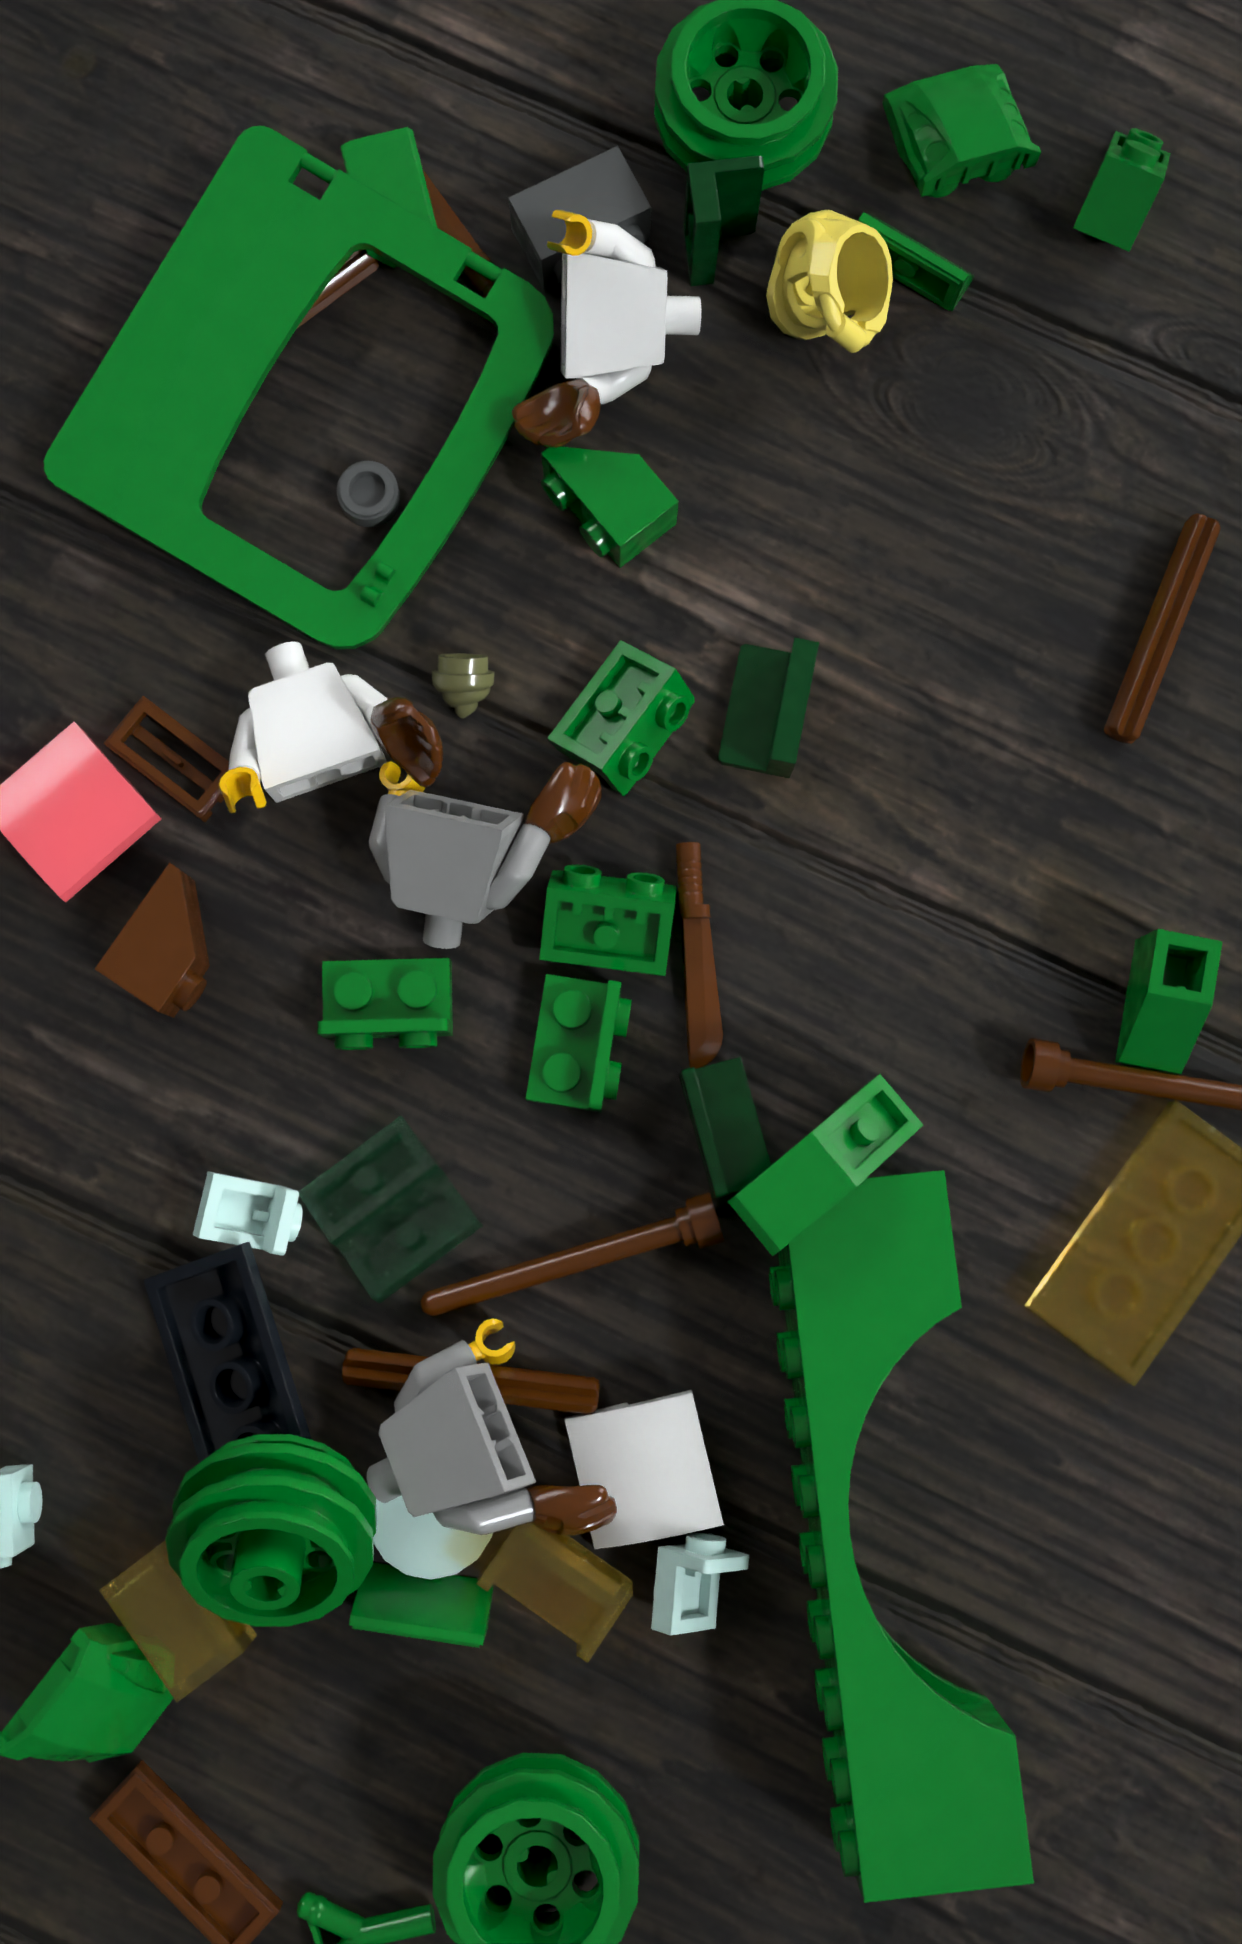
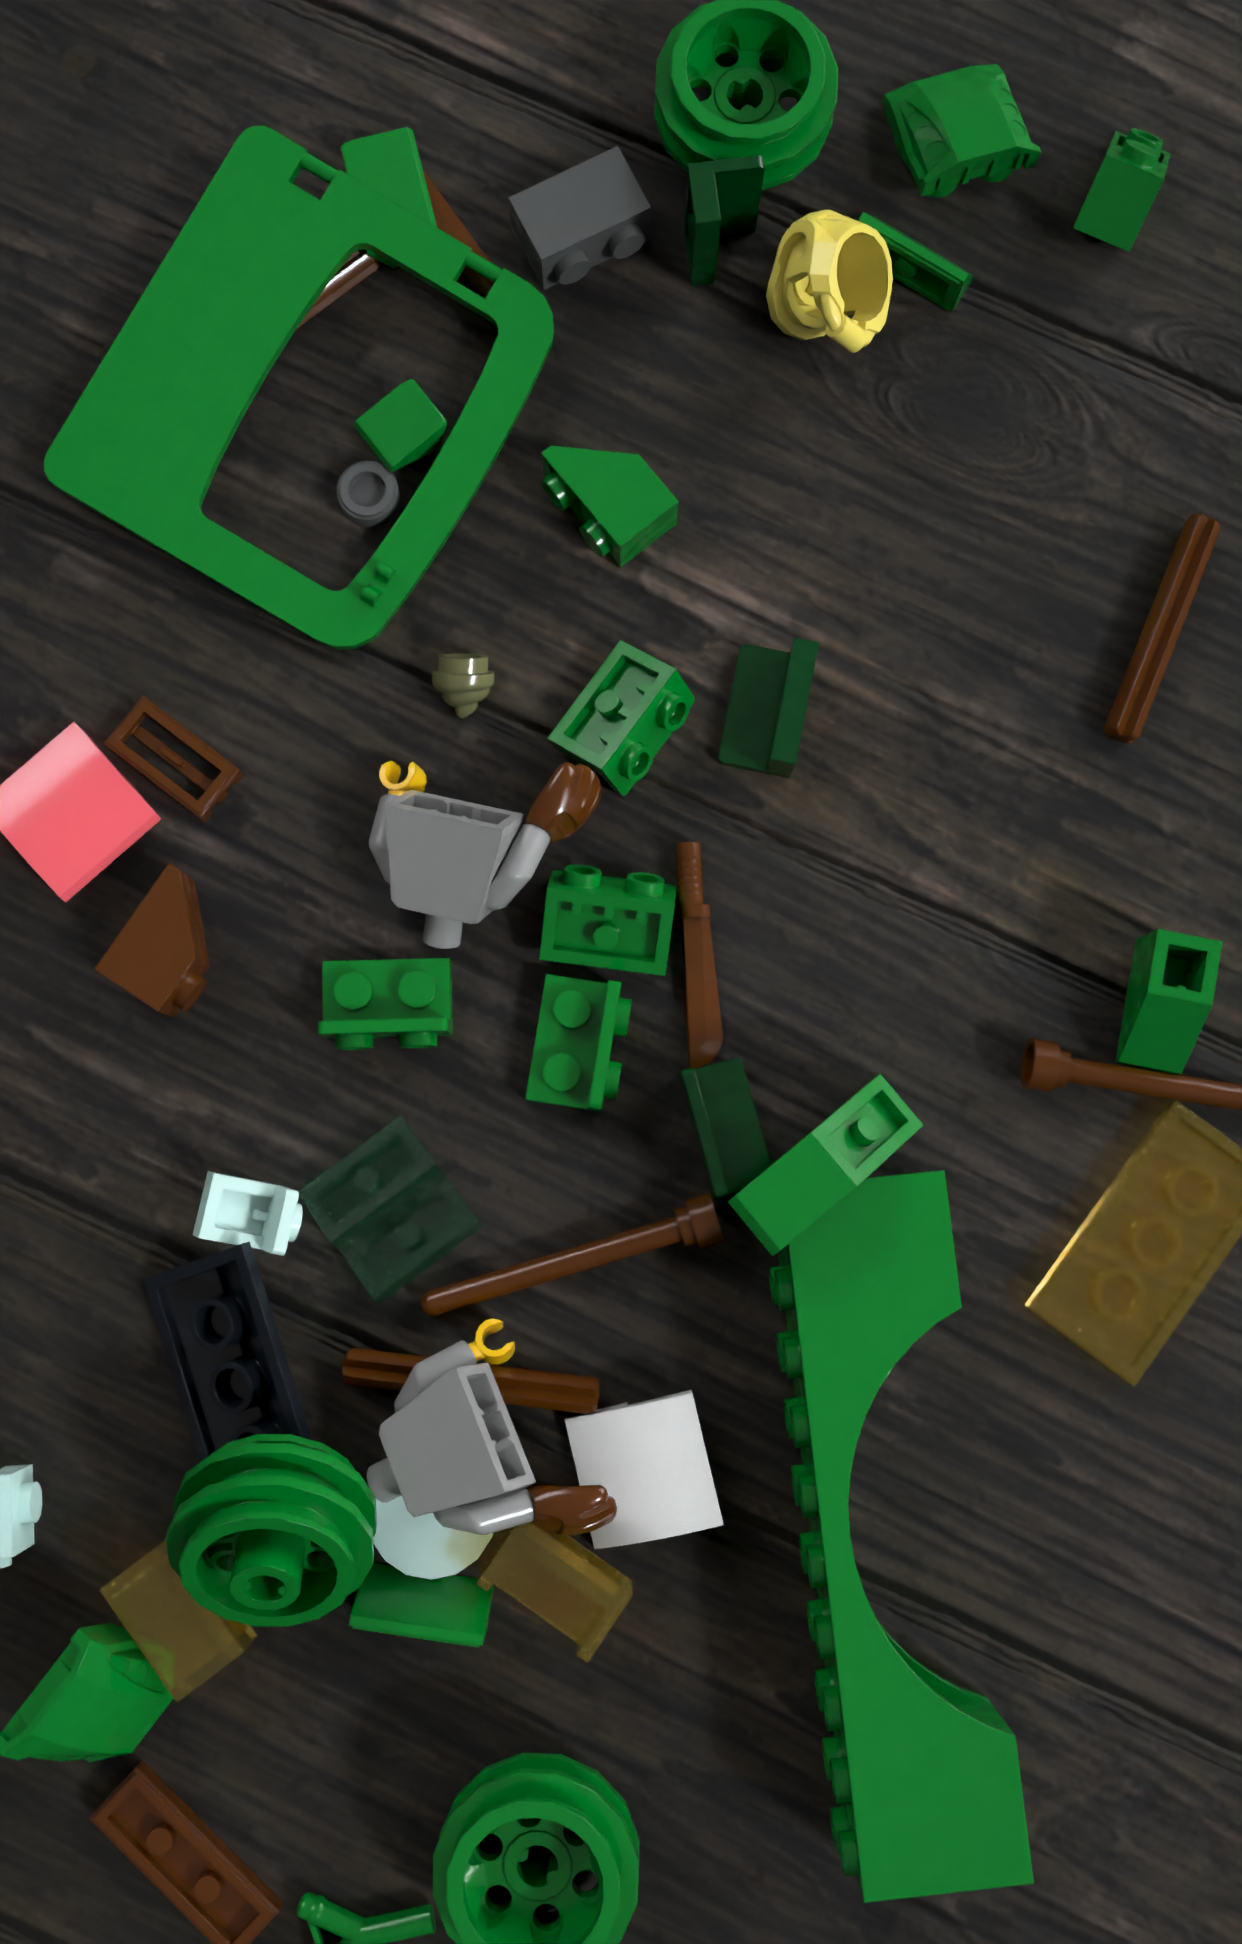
white torso [219,642,443,813] -> none
white torso [512,210,701,448] -> none
light aqua bracket [651,1533,749,1636] -> none
none -> green slope [354,379,447,473]

